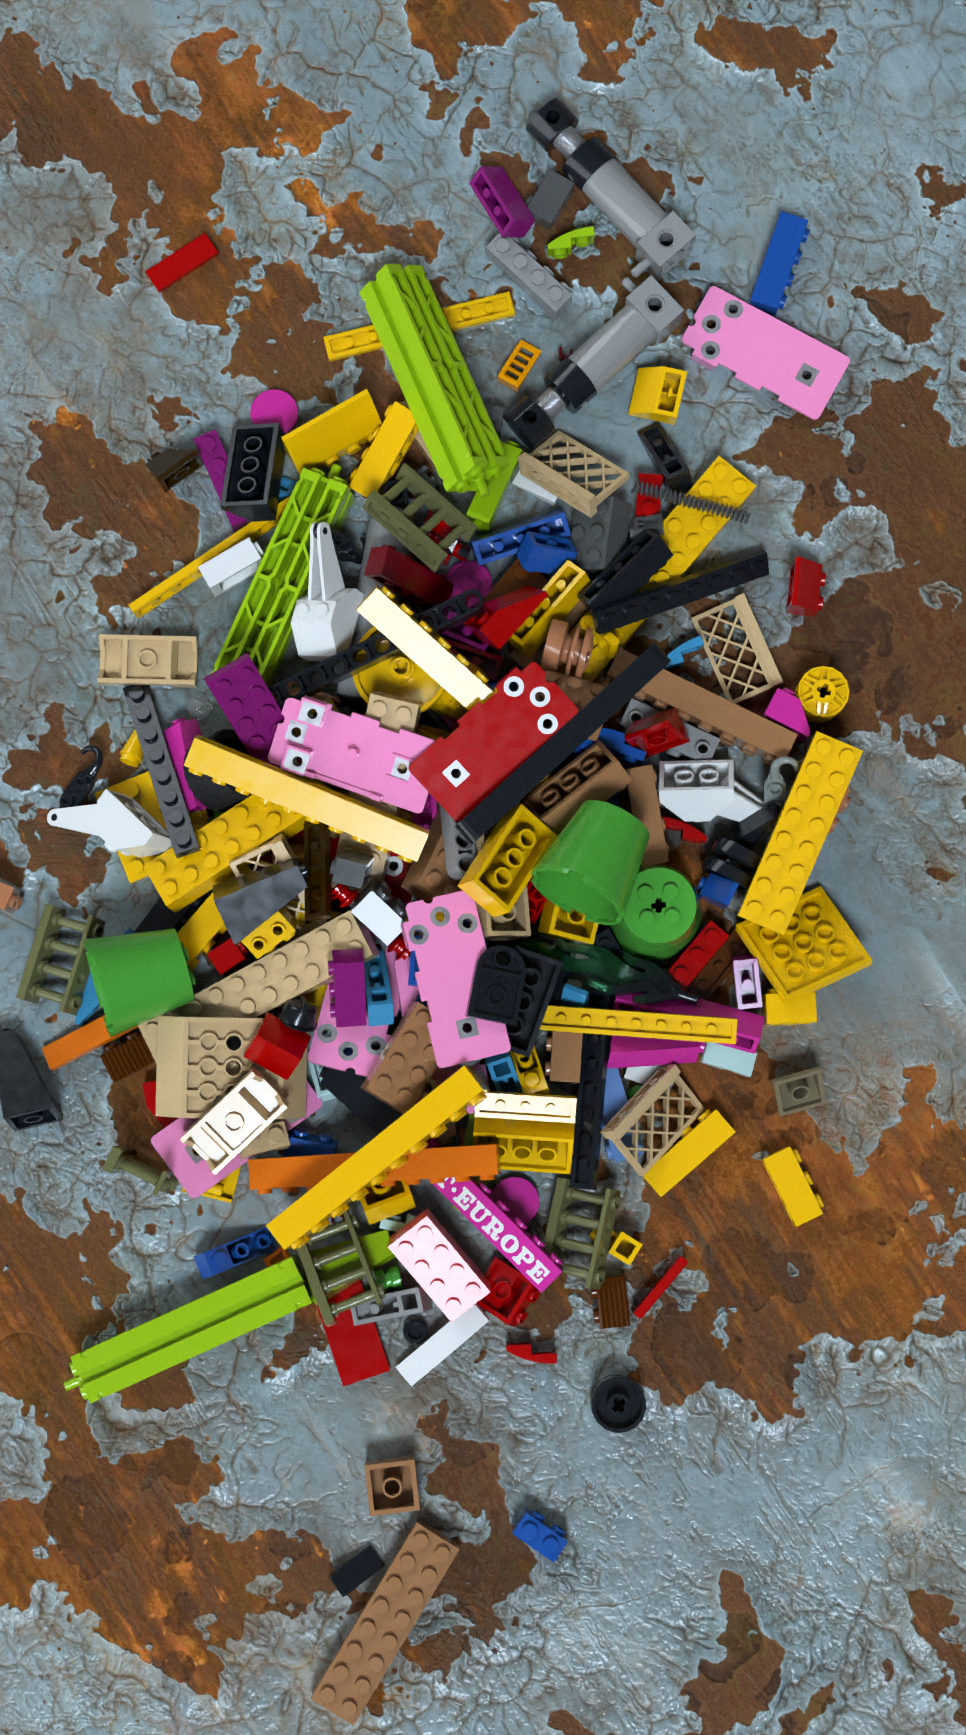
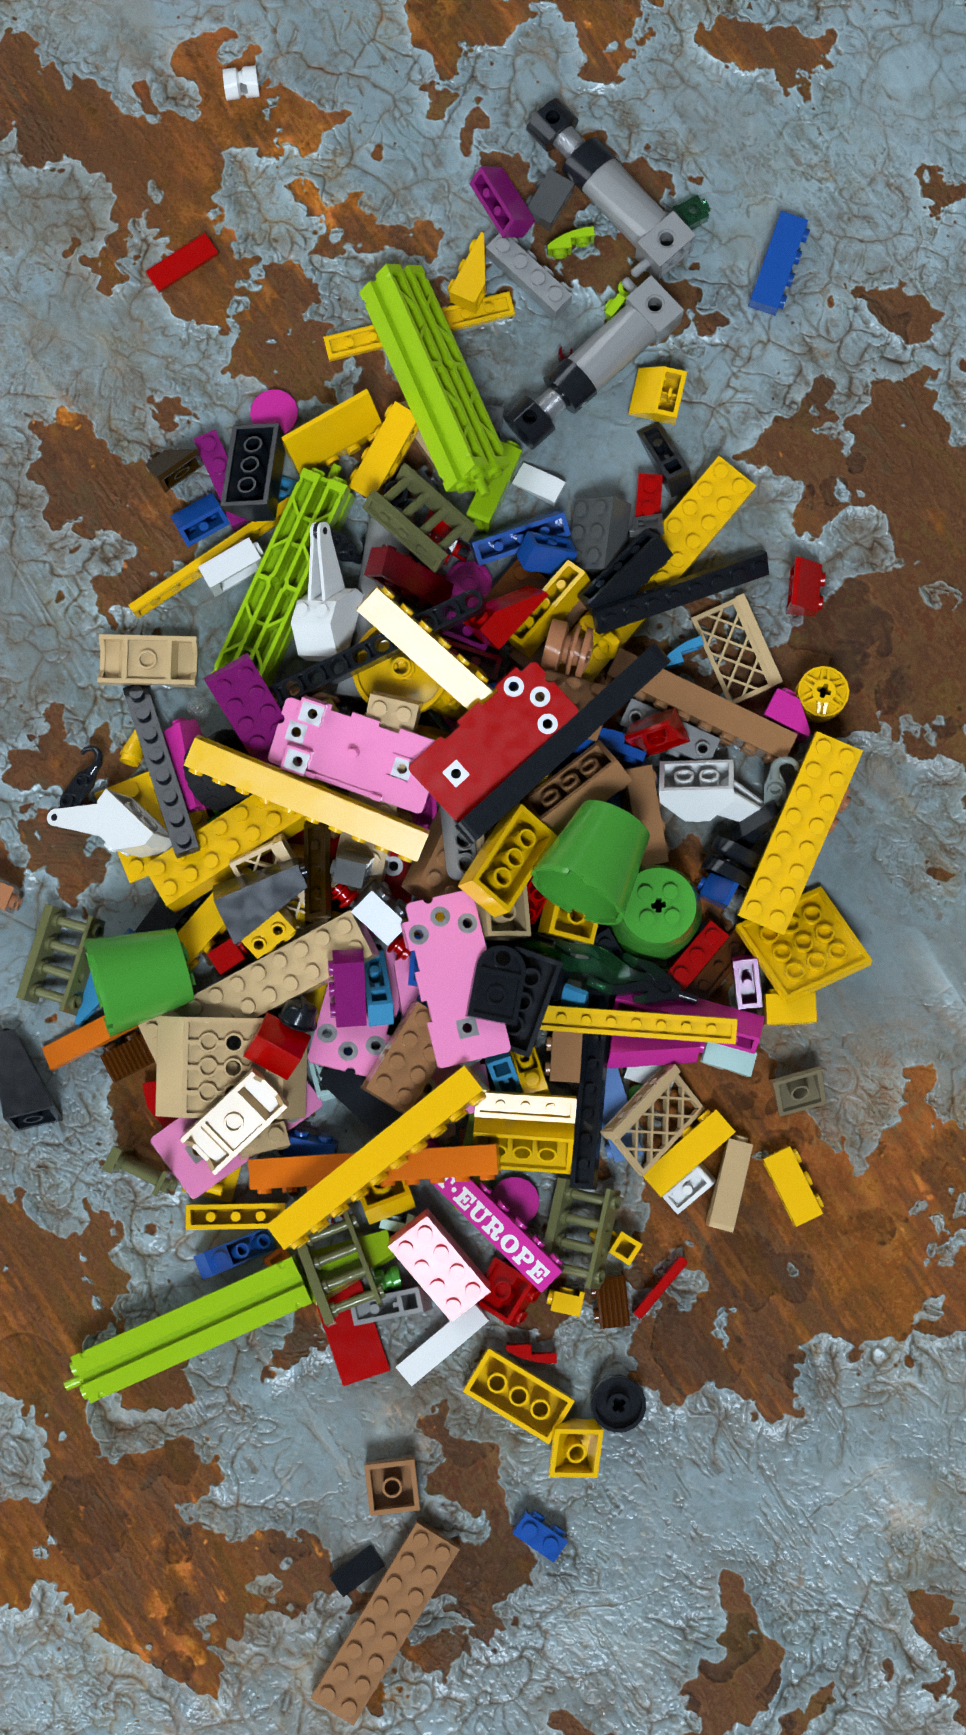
black tile [403,1319,428,1344] -> none
light orange slope [497,340,542,393] -> none
tan fence [518,430,630,518] -> none
dark grey piece [631,480,751,524] -> none
red slope [661,816,707,844] -> none
bright pink piece [682,286,850,420] -> none
none -> blue brick [170,493,230,547]
none -> yellow brick [185,1202,288,1230]
none -> white wheel [222,65,260,101]
none -> yellow slope [447,232,486,314]
none -> yellow brick [463,1346,575,1444]
none -> yellow brick [546,1286,585,1317]
none -> yellow slope [548,1418,604,1478]
none -> lime plate [604,280,630,322]
none -> white slope [662,1162,716,1215]
none -> clear green brick [672,195,711,230]
none -> tan slope [705,1135,753,1233]

